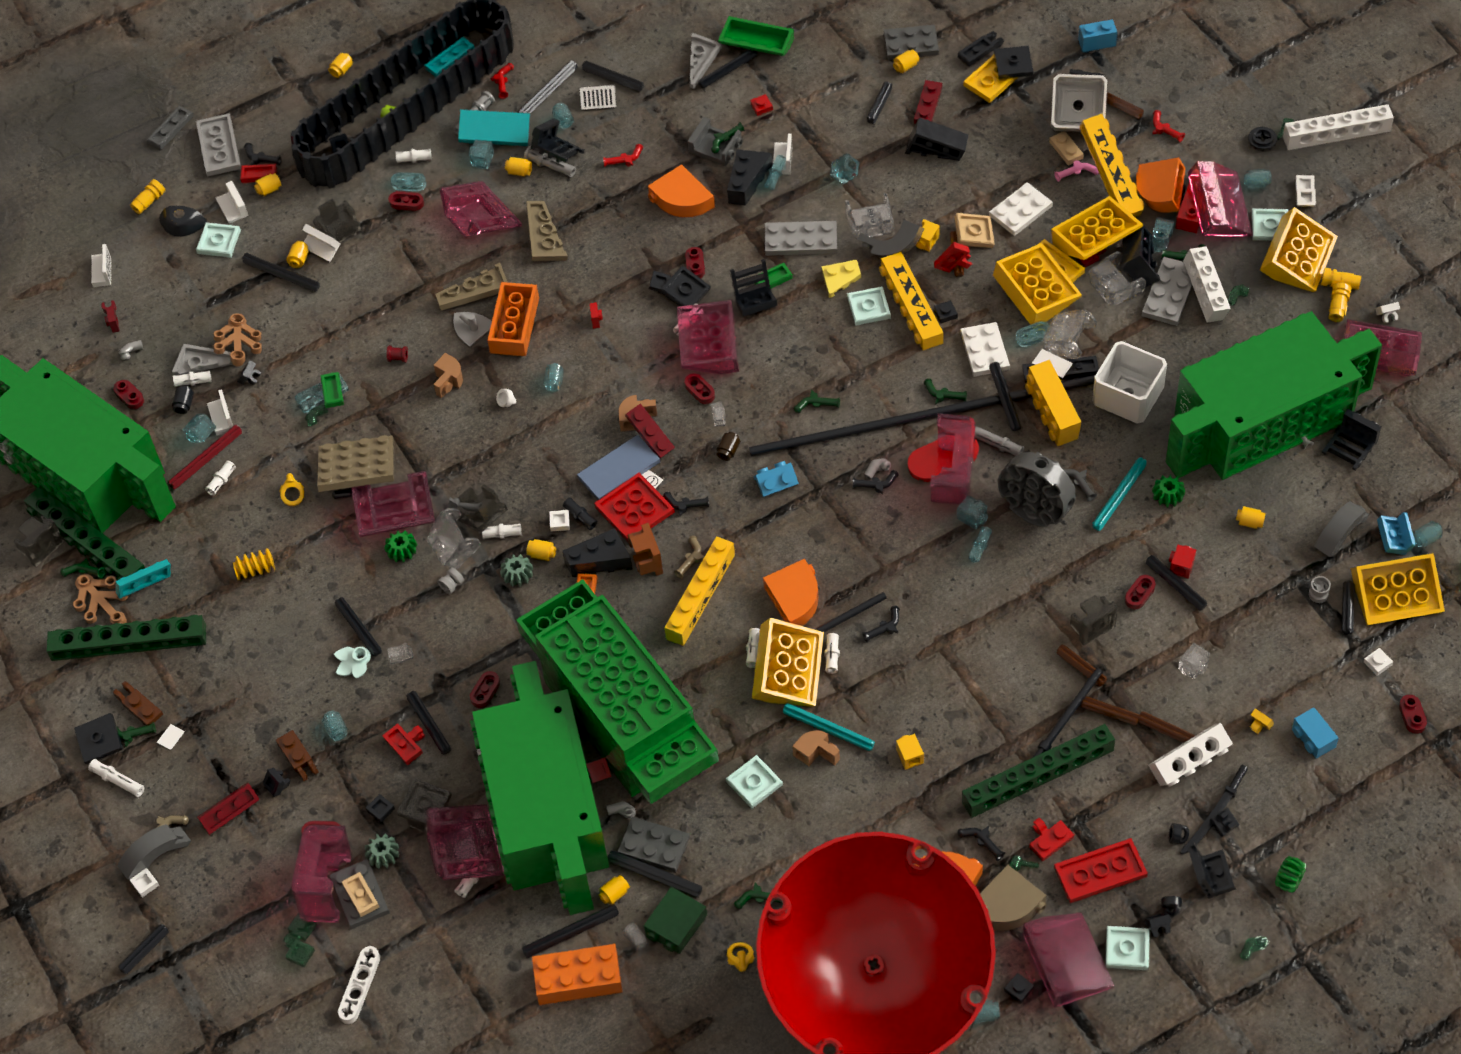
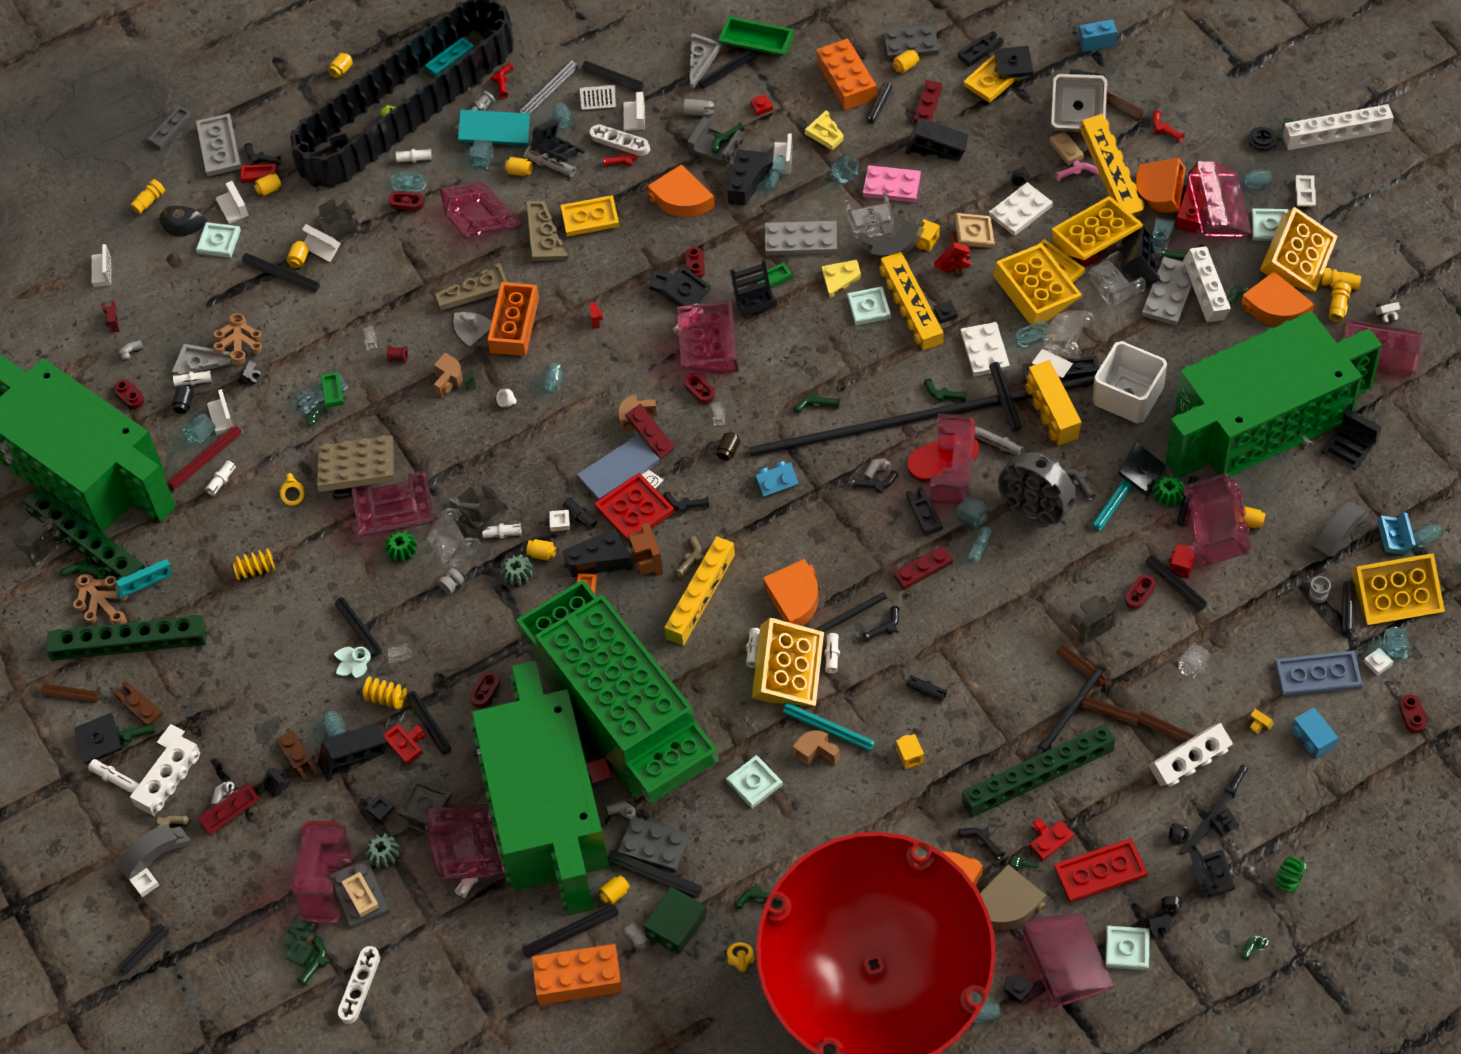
none -> reddish brown axle [41,684,99,703]
none -> white brick [130,734,200,816]
none -> light grey arm [210,781,235,806]
none -> dark green piece [297,936,331,987]
none -> black wedge [317,723,387,782]
none -> clear piece [362,325,378,350]
none -> yellow piece [363,676,407,710]
none -> clear green hand [464,368,477,390]
none -> yellow plate [561,195,619,237]
none -> white beam [590,125,650,156]
none -> white panel [624,92,645,131]
none -> light grey piece [684,99,714,117]
none -> light yellow wing [805,111,843,150]
none -> orange brick [816,38,877,111]
none -> bright pink plate [863,165,921,203]
none -> dark red plate [893,546,953,590]
none -> black hinge [906,487,943,536]
none -> black pin [906,675,948,702]
none -> black tile [1011,166,1029,186]
none -> black plate [1117,443,1166,496]
none -> black axle [1177,476,1199,527]
none -> clear pink windscreen [1183,473,1252,566]
none -> orange brick [1241,272,1314,326]
none -> sand blue tile [1274,650,1363,697]
none -> clear light blue brick [1383,627,1410,659]

